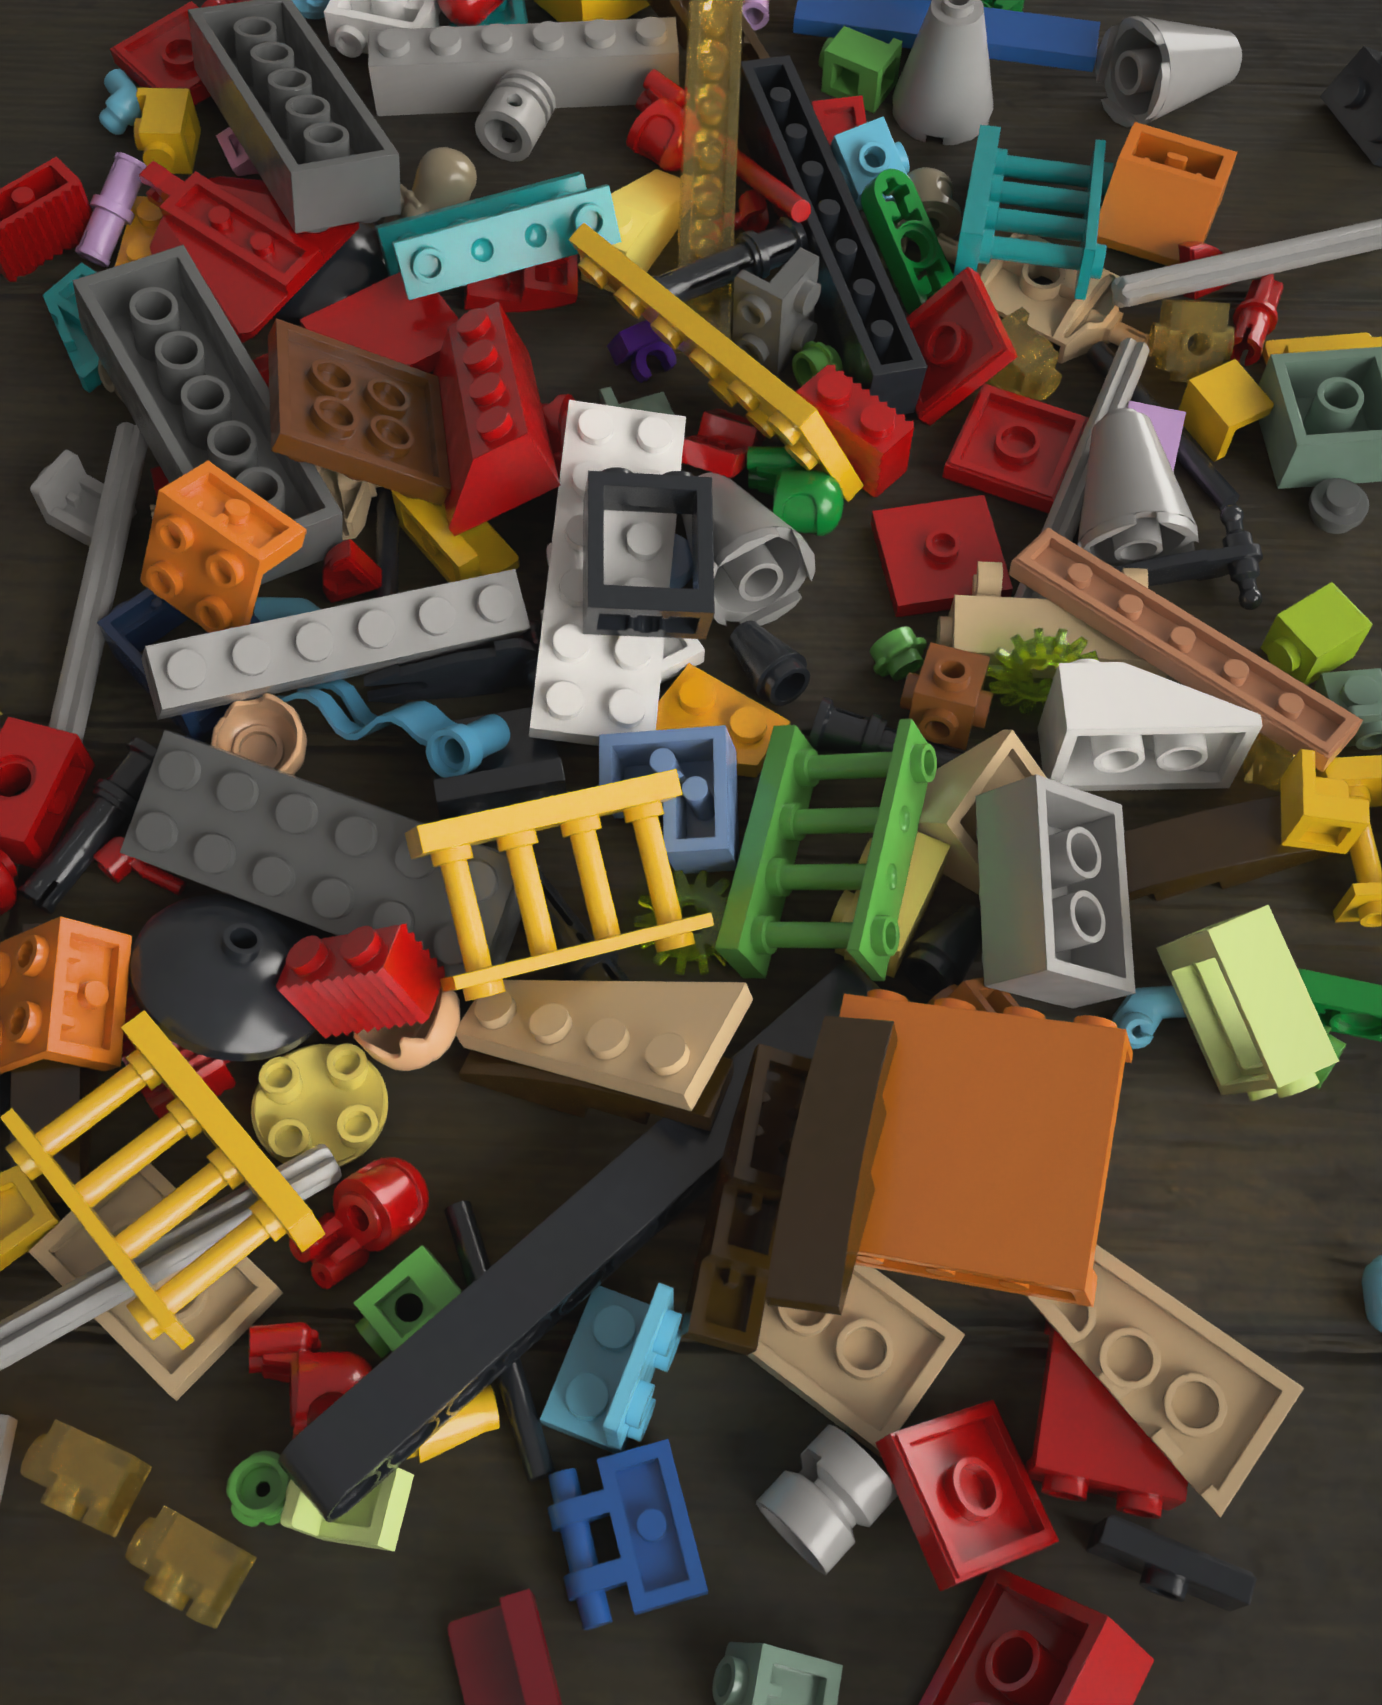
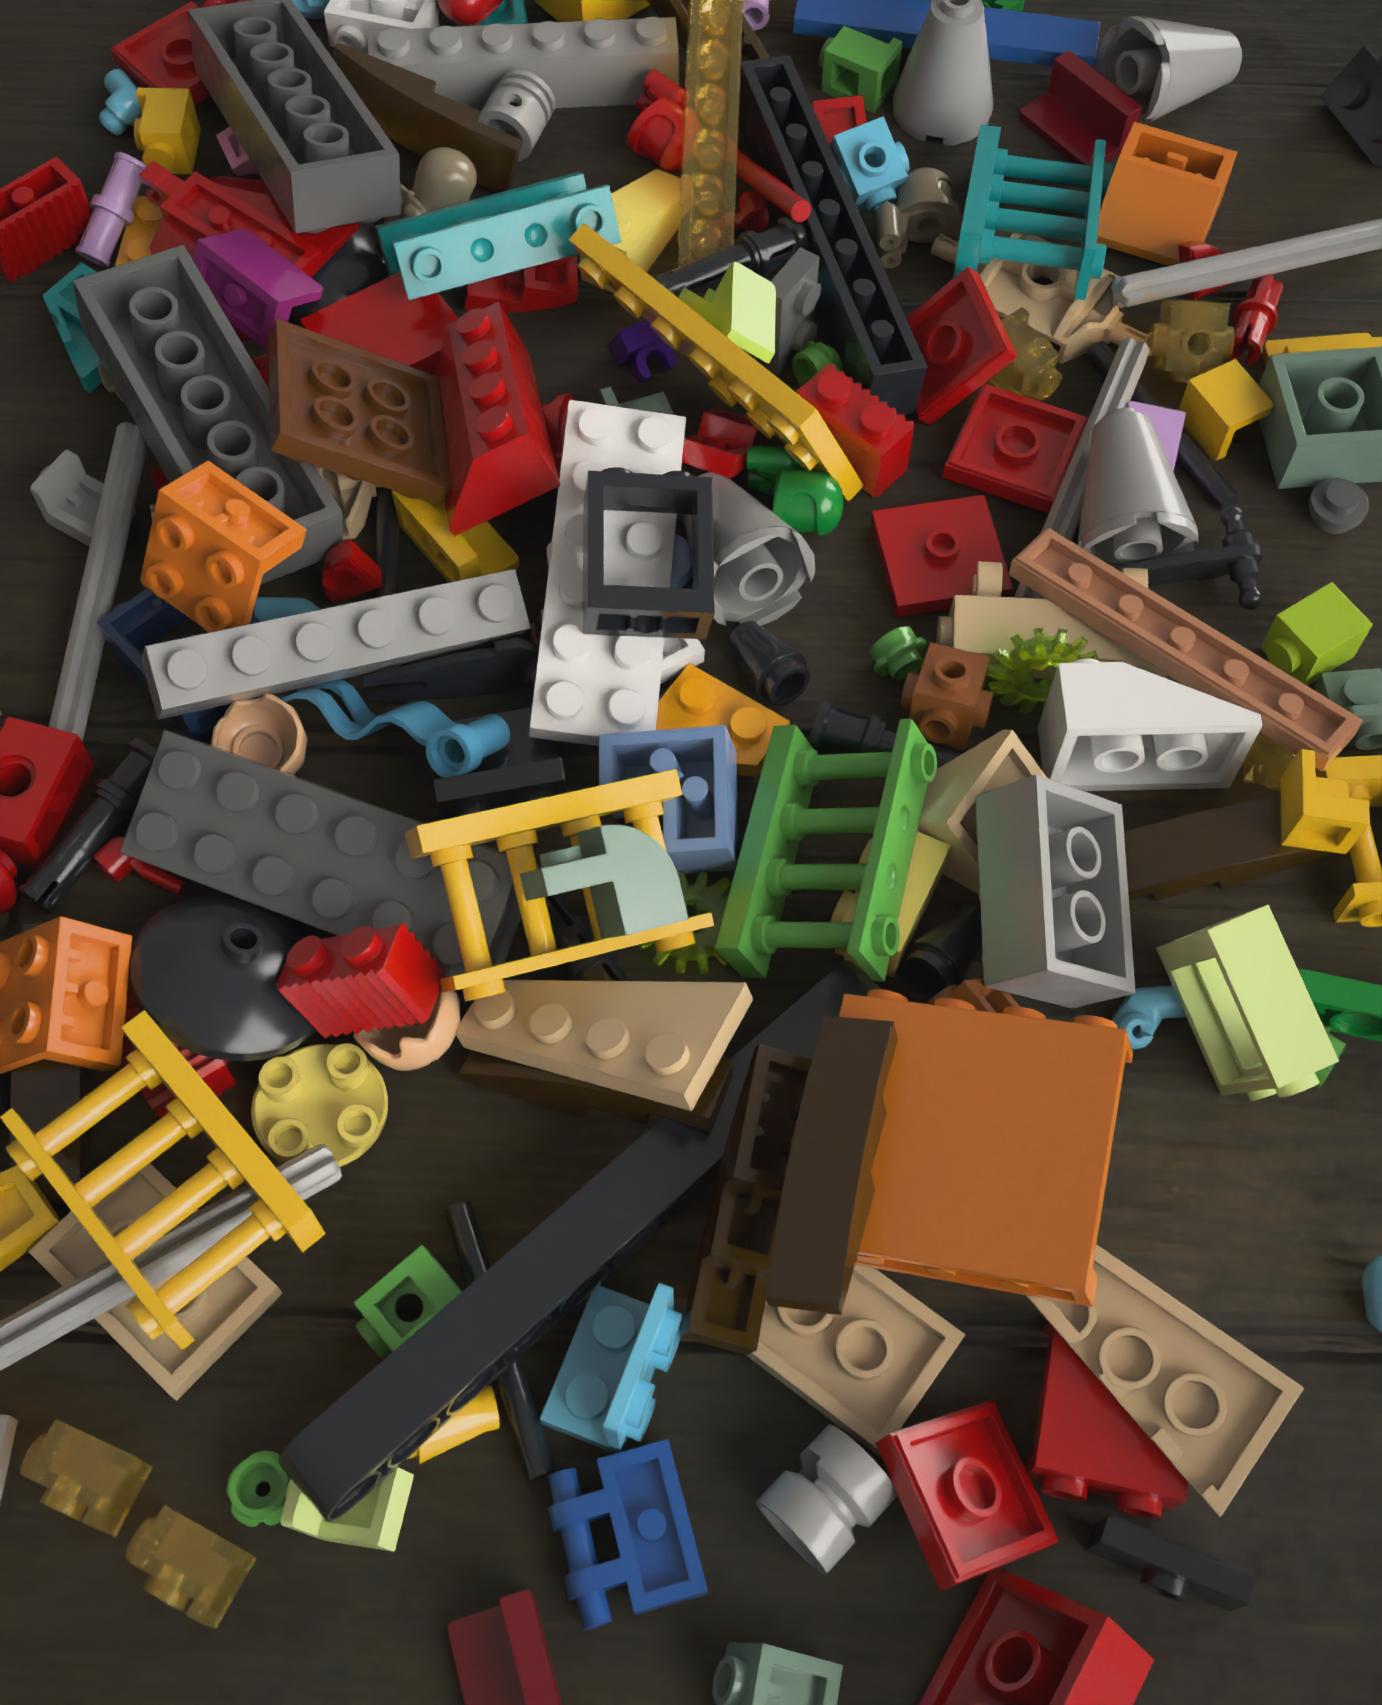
red piece [249,1322,373,1439] -> none
red piece [289,1157,429,1289] -> none
green beam [861,169,953,315] -> none
none -> magenta panel [193,229,323,350]
none -> dark brown slope [333,42,523,193]
none -> brick [520,825,689,939]
none -> slope [678,262,776,364]
none -> dark red panel [1019,50,1142,165]

